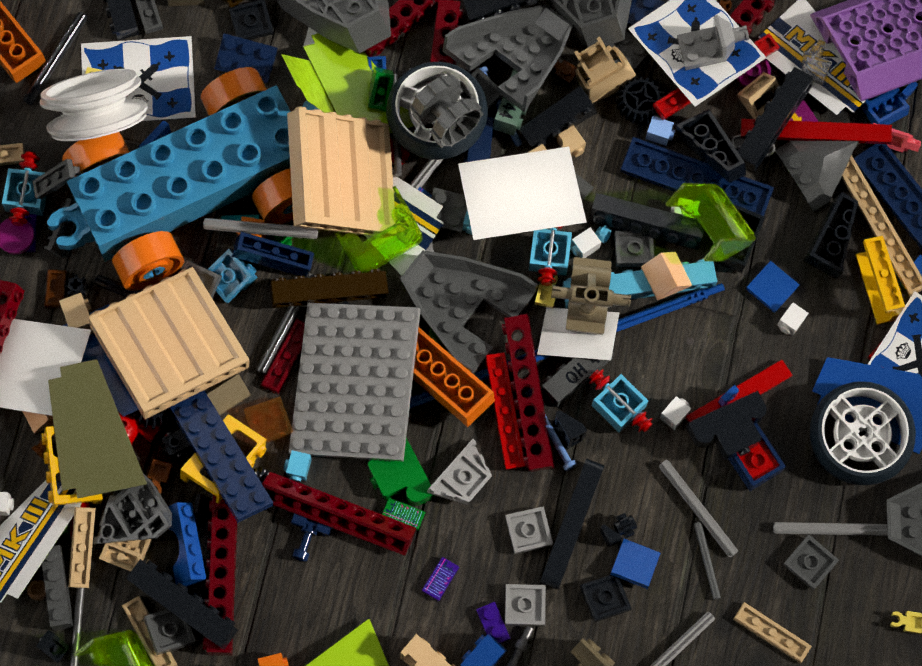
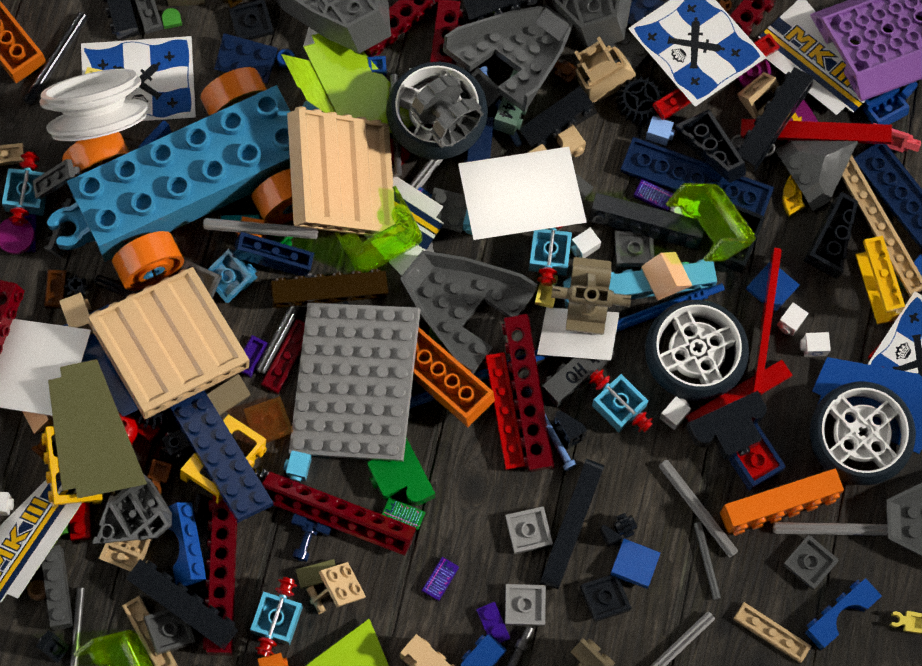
tan tile [68,507,96,588] -> none
green slope [368,67,395,111] -> none
light grey wing [427,439,492,505] -> none
medium azure plate [595,225,611,243] -> none
light grey plate [677,15,749,70] -> none
blue tile [718,385,739,407] -> none
clear brick [802,39,832,86] -> none
none -> bright green tile [162,8,182,29]
none -> dark purple tile [240,335,269,378]
none -> medium azure brick [250,577,303,657]
none -> blue tile [276,49,295,68]
none -> olive tile [296,559,336,589]
none -> tan plate [306,562,366,614]
none -> dark purple tile [633,179,675,212]
none -> white wheel [645,300,749,401]
none -> orange brick [720,468,844,536]
none -> red tile [751,248,782,394]
none -> yellow tile [782,175,805,217]
none -> white brick [800,332,831,357]
none -> blue arch [805,578,882,650]

